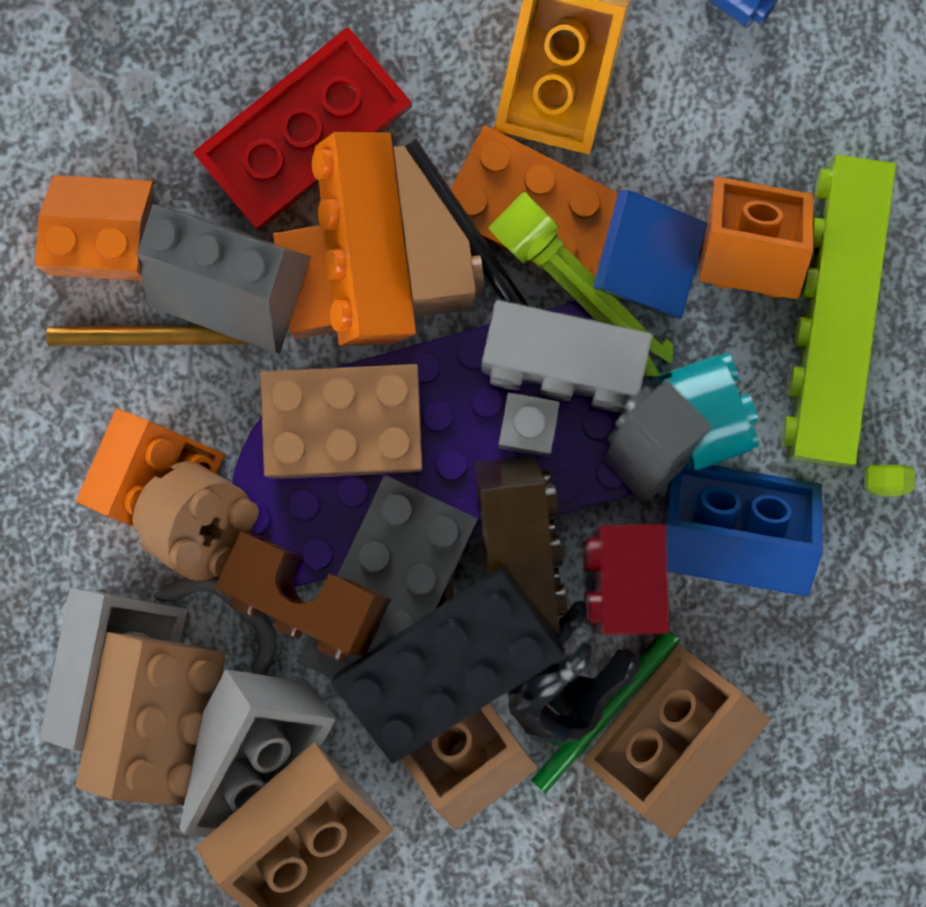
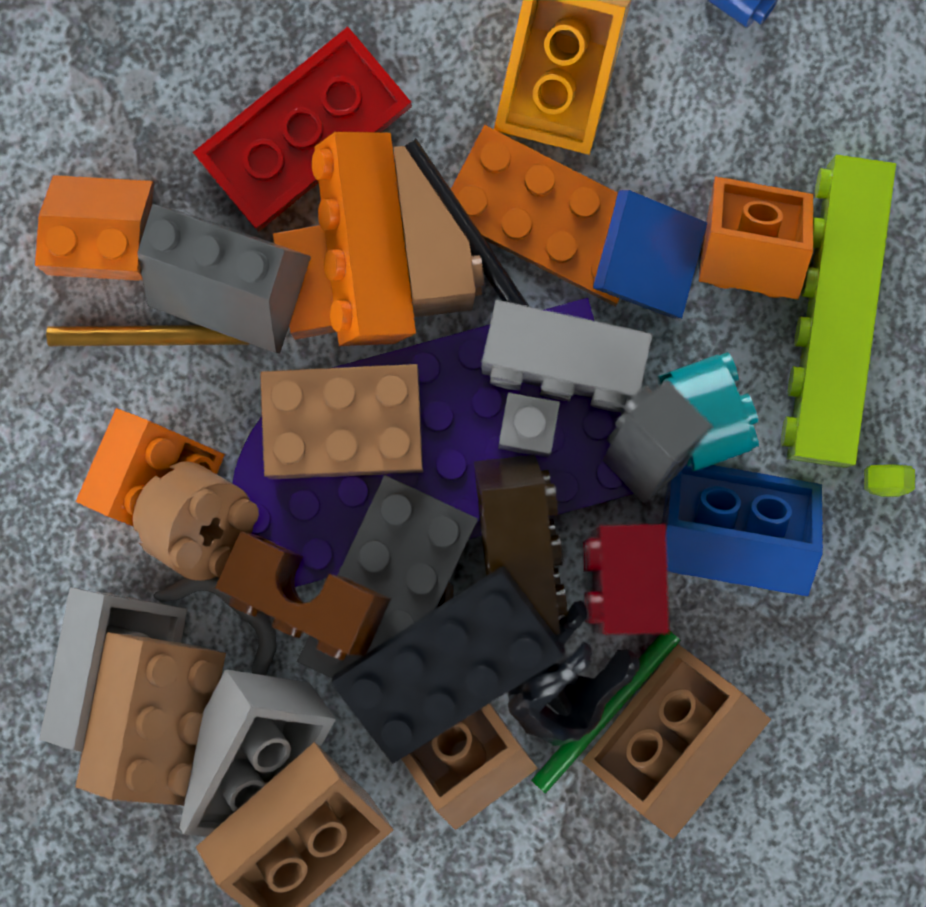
lime piece [488,191,673,376] -> none

